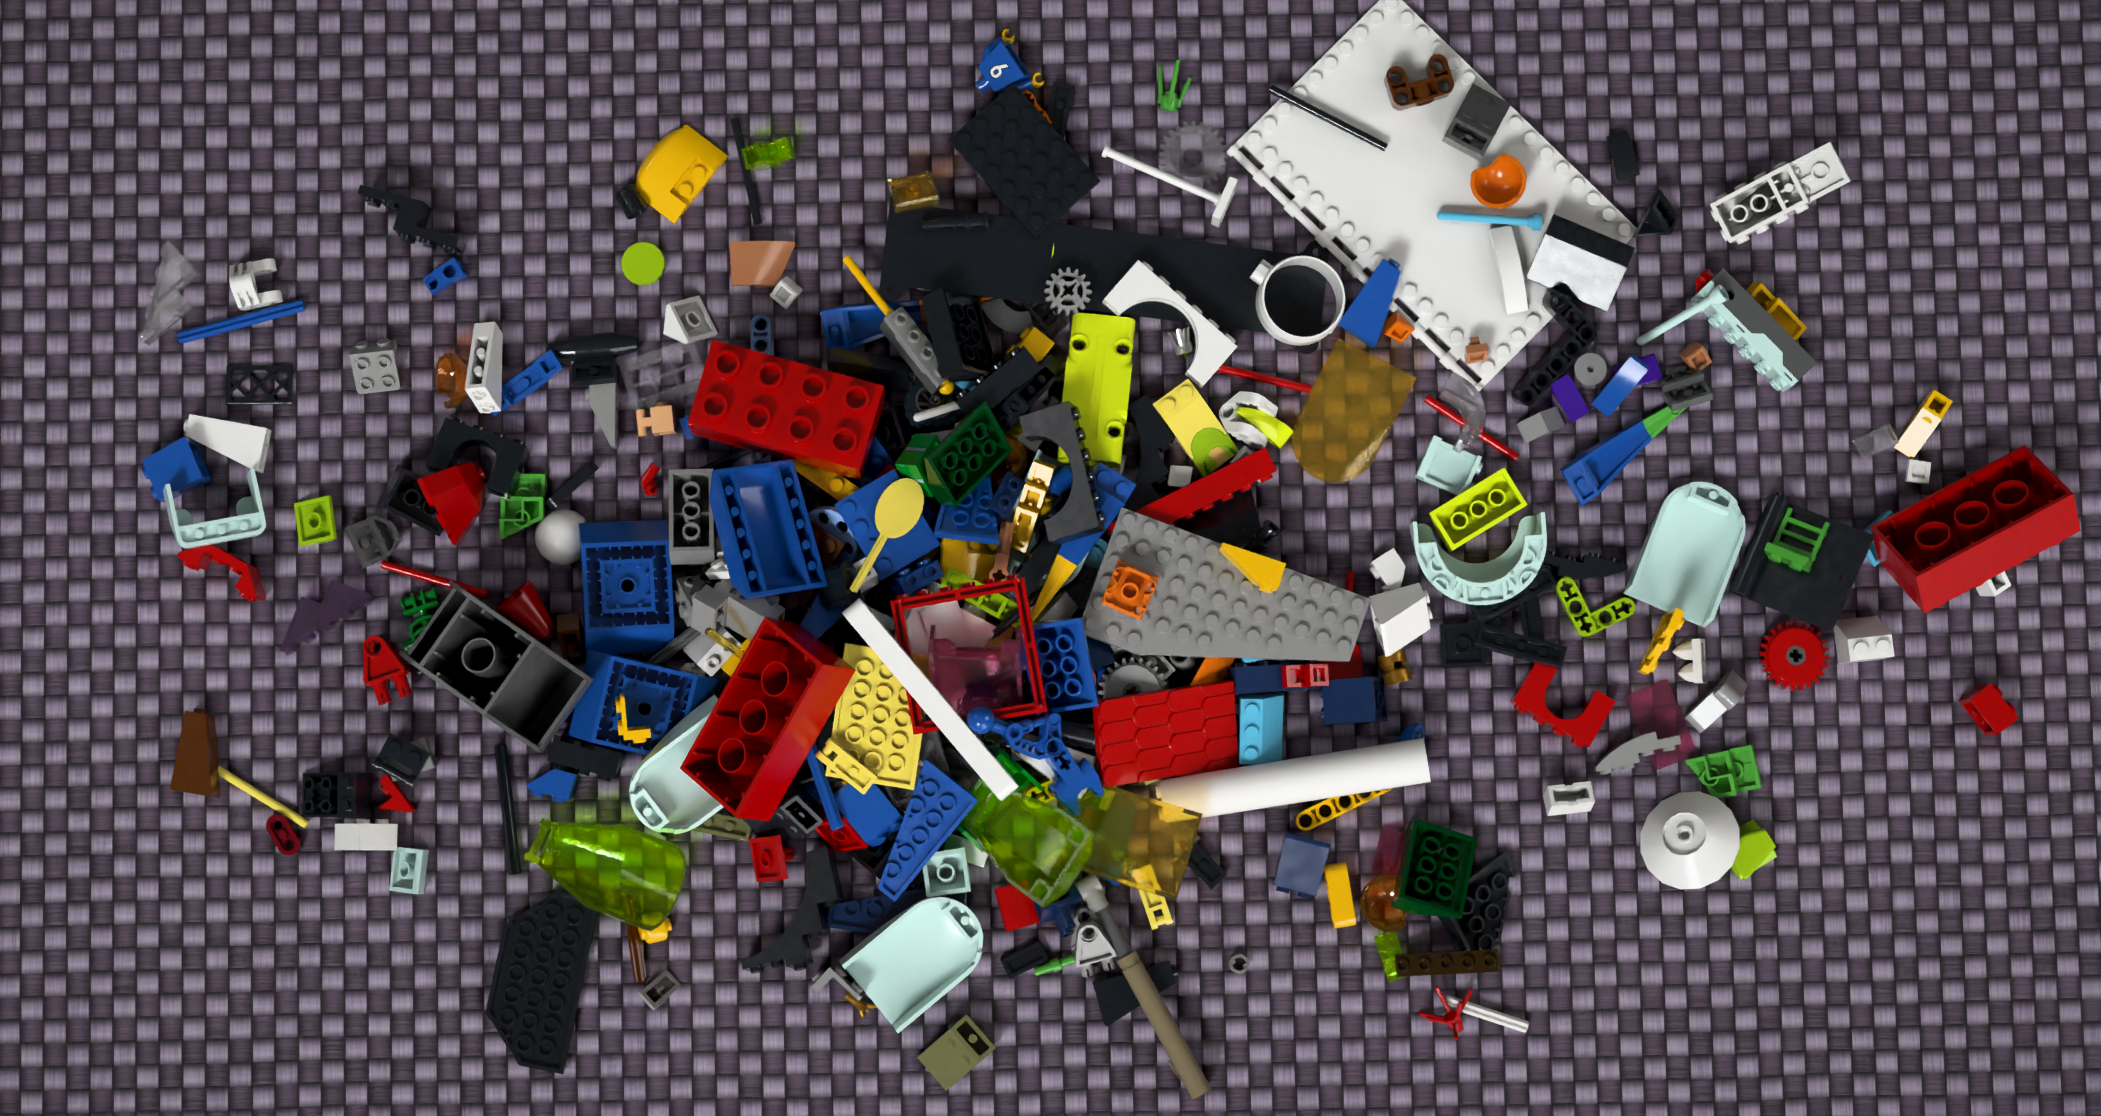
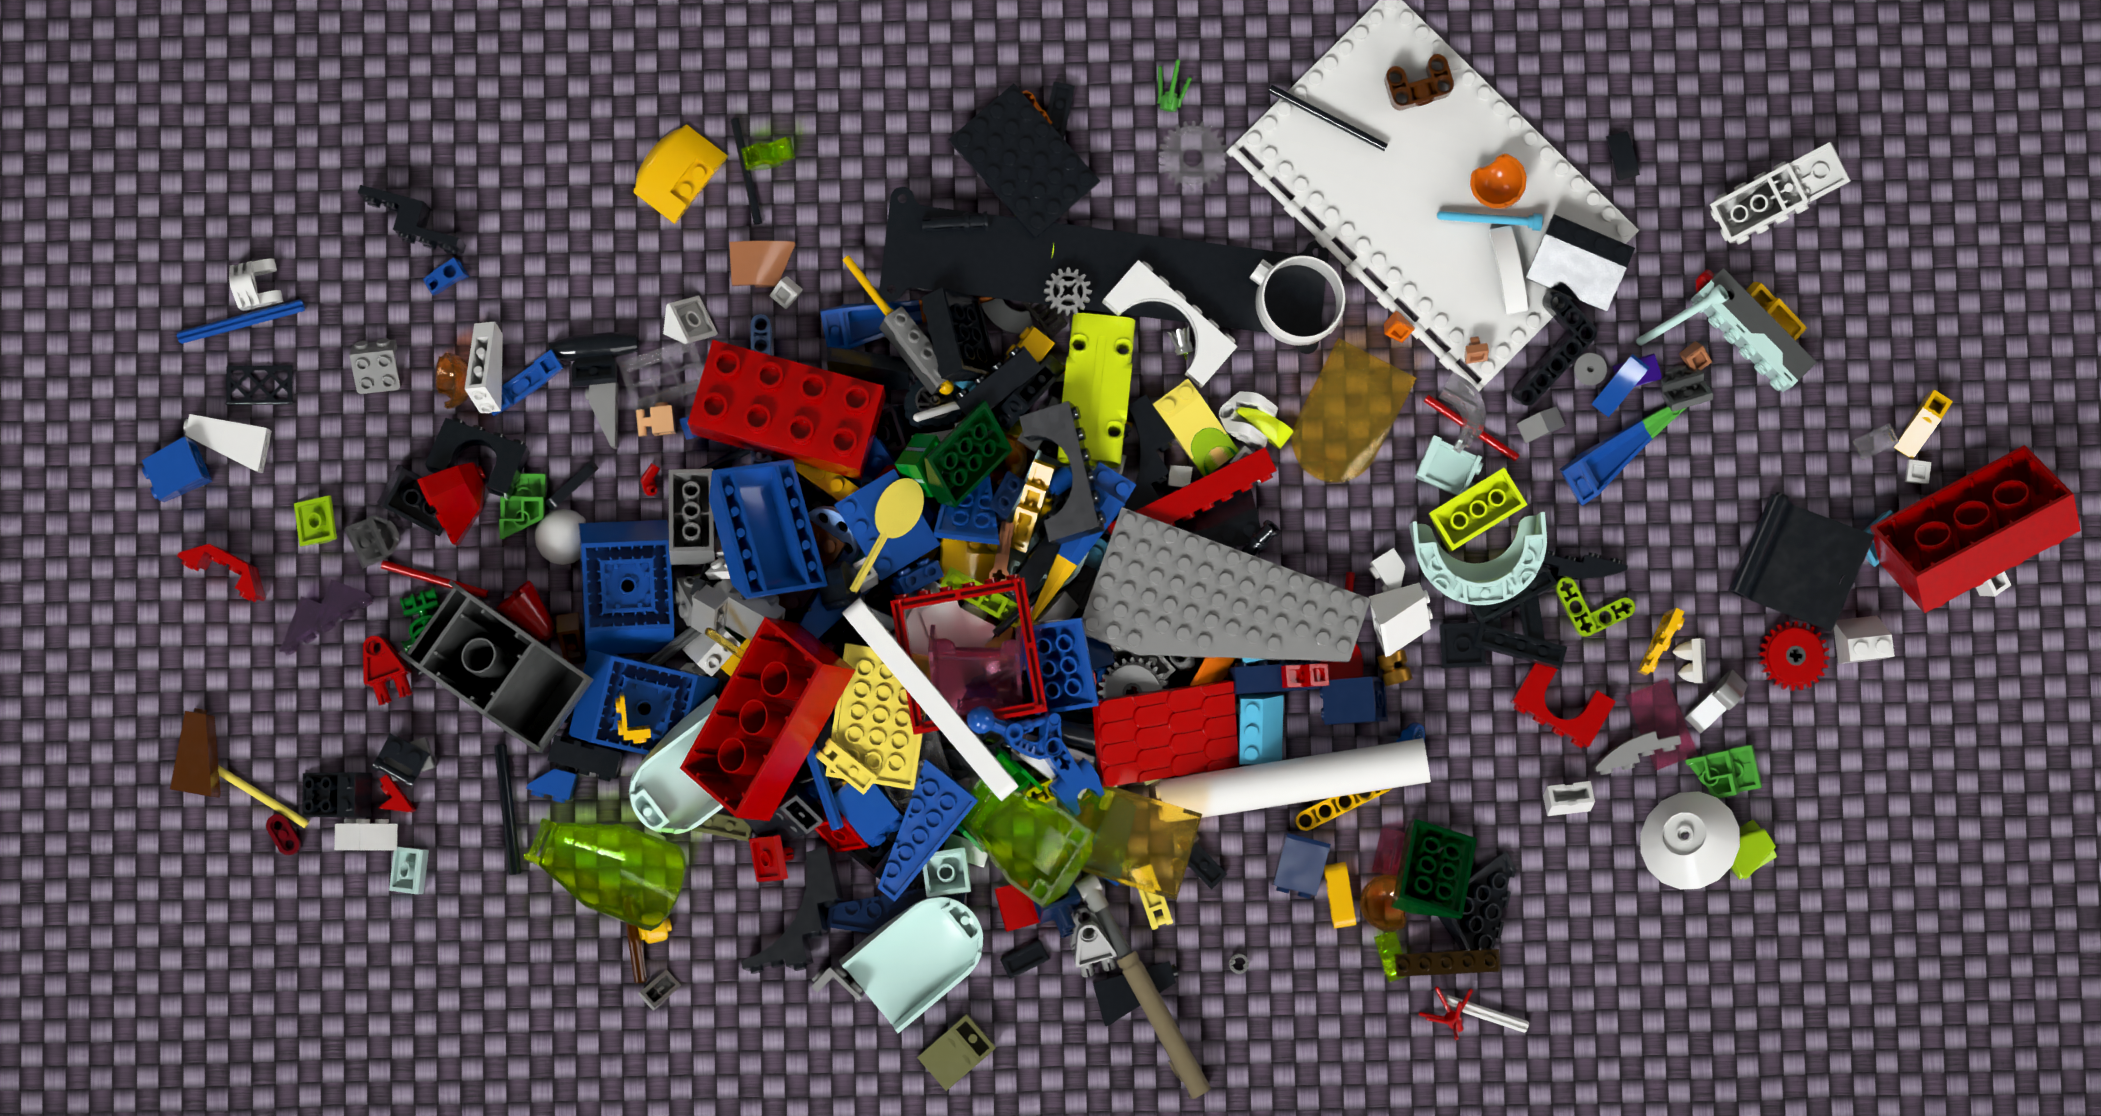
clear slope [140,240,200,346] -> none
light aqua windscreen [163,469,266,549] -> none
black plate [485,890,601,1074] -> none
black piece [614,184,648,219] -> none
lime tile [621,242,665,286] -> none
pearl gold bar [844,992,878,1018] -> none
clear yellow slope [888,171,939,213] -> none
blue torso [976,29,1045,93] -> none
bright green bar [1034,954,1075,976] -> none
orange slope [1101,559,1159,620] -> none
white tile [1102,144,1238,228] -> none
red piece [1216,364,1312,393] -> none
yellow slope [1218,543,1286,593] -> none
blue slope [1338,258,1403,349] -> none
flat silver slope [1442,84,1511,161] -> none
dark purple slope [1549,374,1590,423] -> none
light aqua windscreen [1623,482,1746,628] -> none
black slope [1632,190,1679,238] -> none
bright green plate [1764,507,1830,573] -> none
red brick [1959,683,2019,736] -> none

